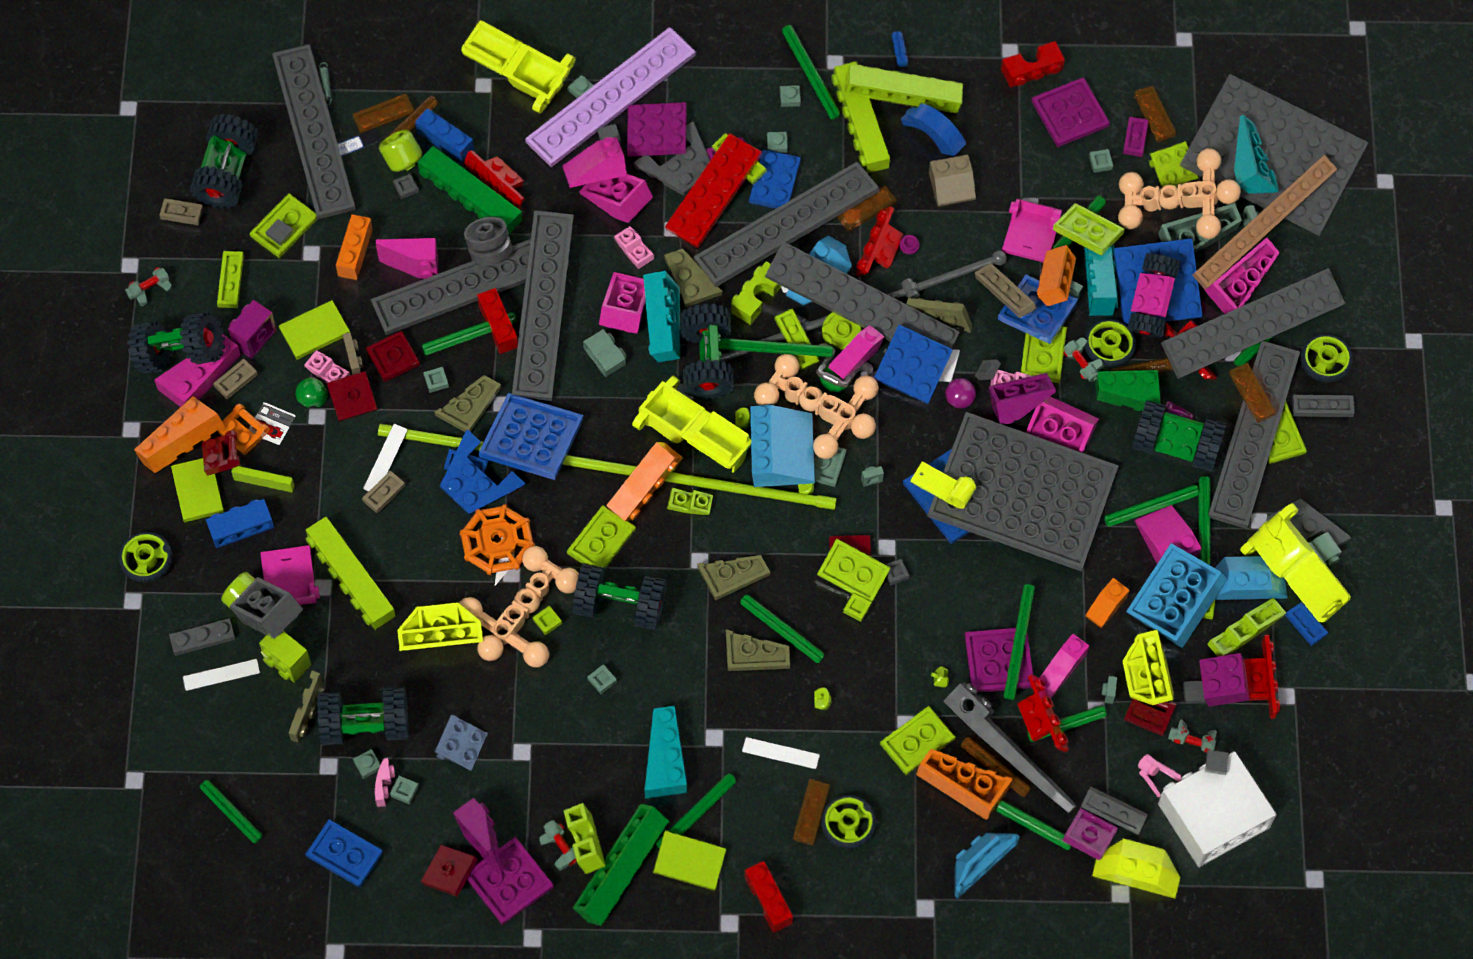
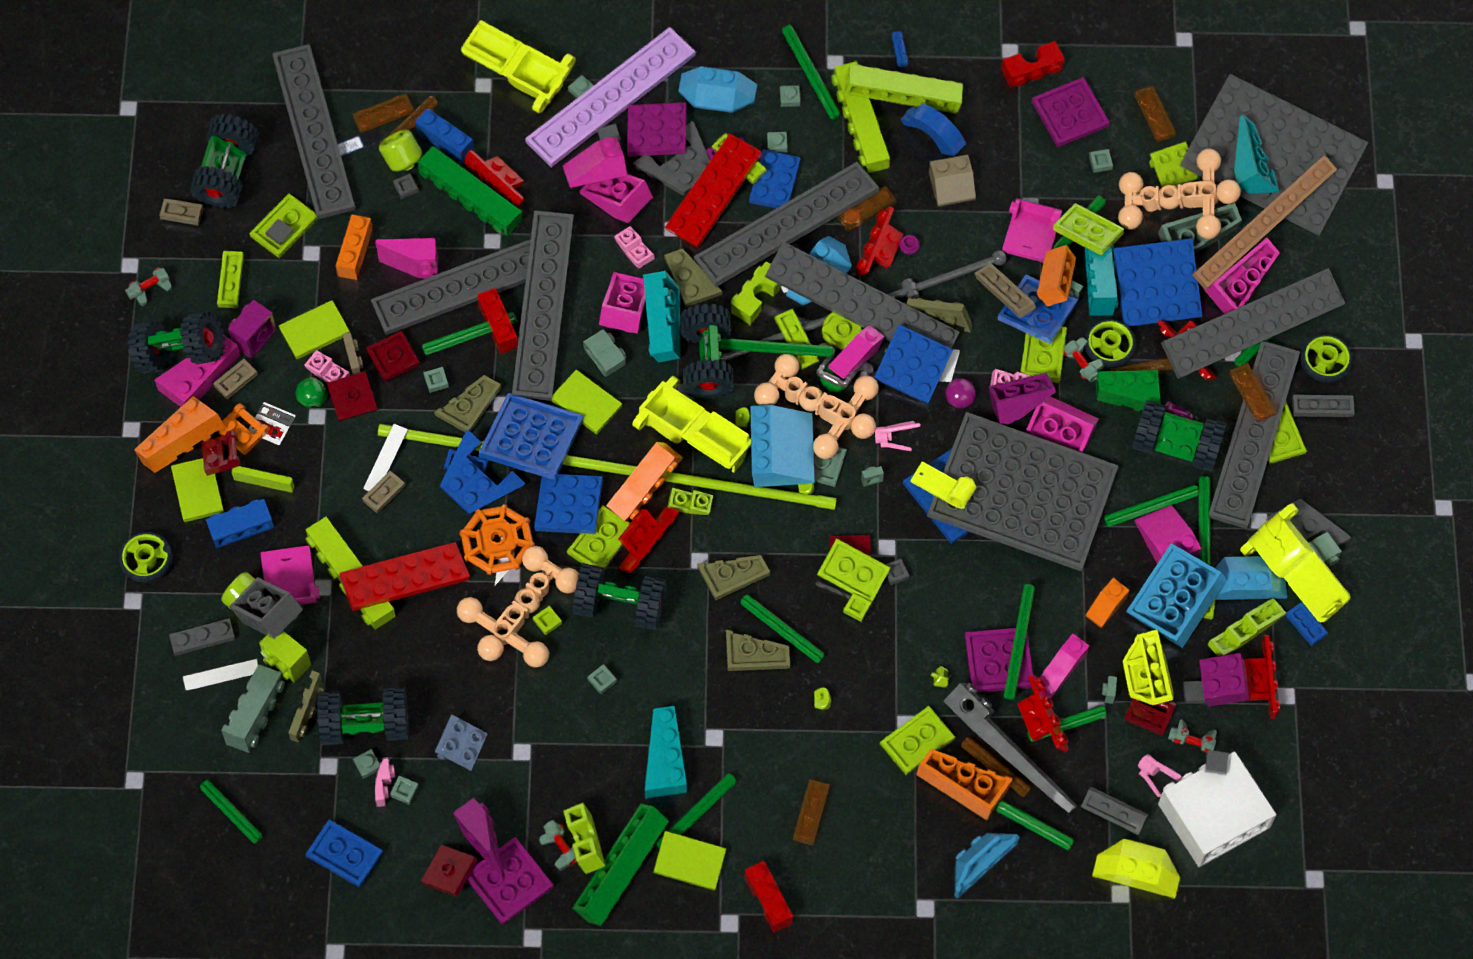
sand green piece [319,63,331,106] -> none
neon yellow wedge [398,603,483,651] -> none
flat silver wheel [464,217,512,265] -> none
white sticker [742,737,819,769] -> none
lime wheel [821,795,876,849] -> none
dark grey tile [975,359,1001,380] -> none
magenta plate [1062,808,1118,861] -> none
magenta plate [1123,117,1148,157] -> none
plate [1127,253,1180,338] -> none
sand green plate [1240,205,1258,226] -> none
none -> sand green wedge [221,664,285,753]
none -> red plate [339,542,470,611]
none -> blue plate [534,474,603,534]
none -> lime tile [552,370,622,435]
none -> red bracket [618,507,679,573]
none -> dark azure wedge [679,67,757,113]
none -> bright pink plant [875,421,920,451]

